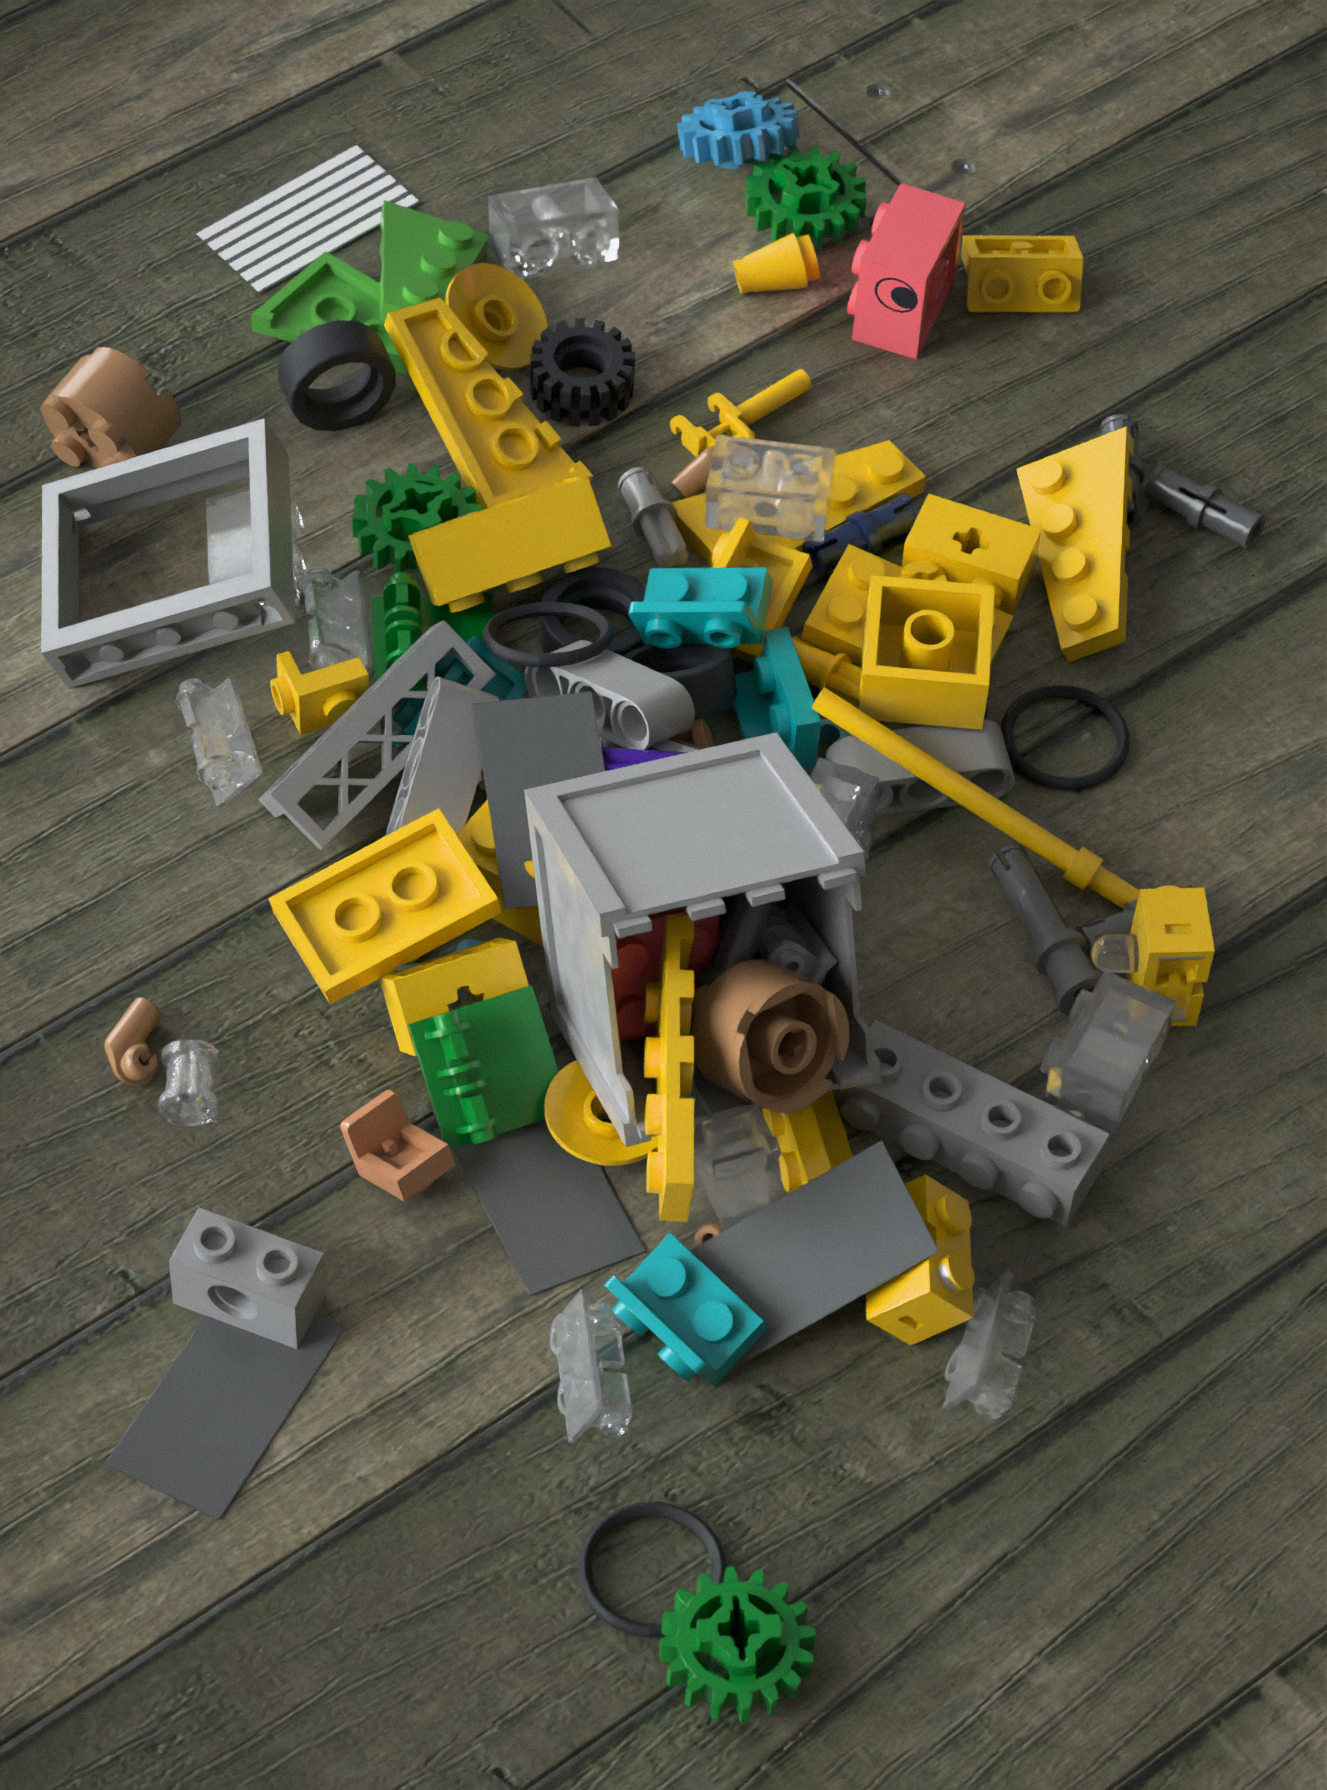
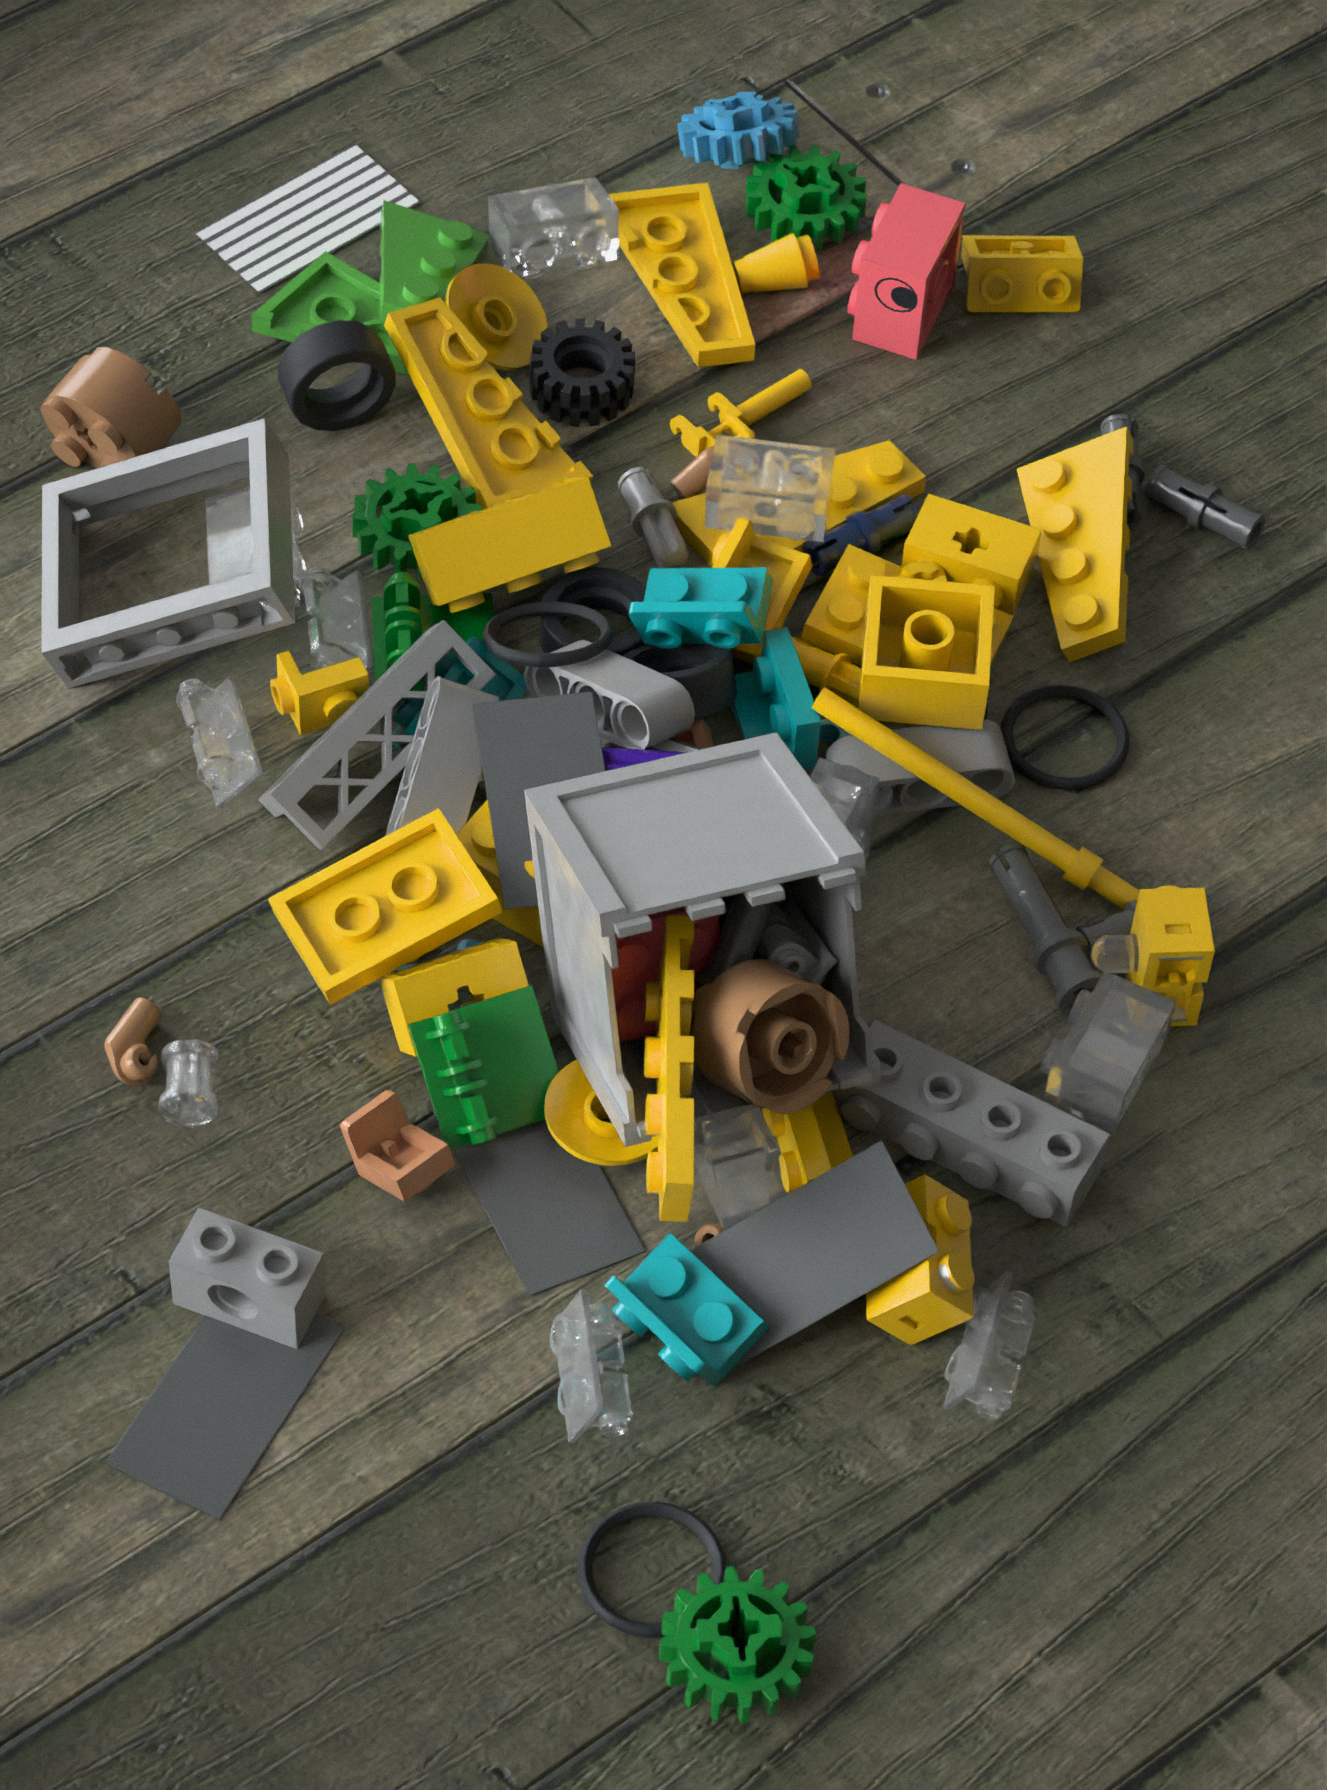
none -> yellow wing [597,182,755,367]

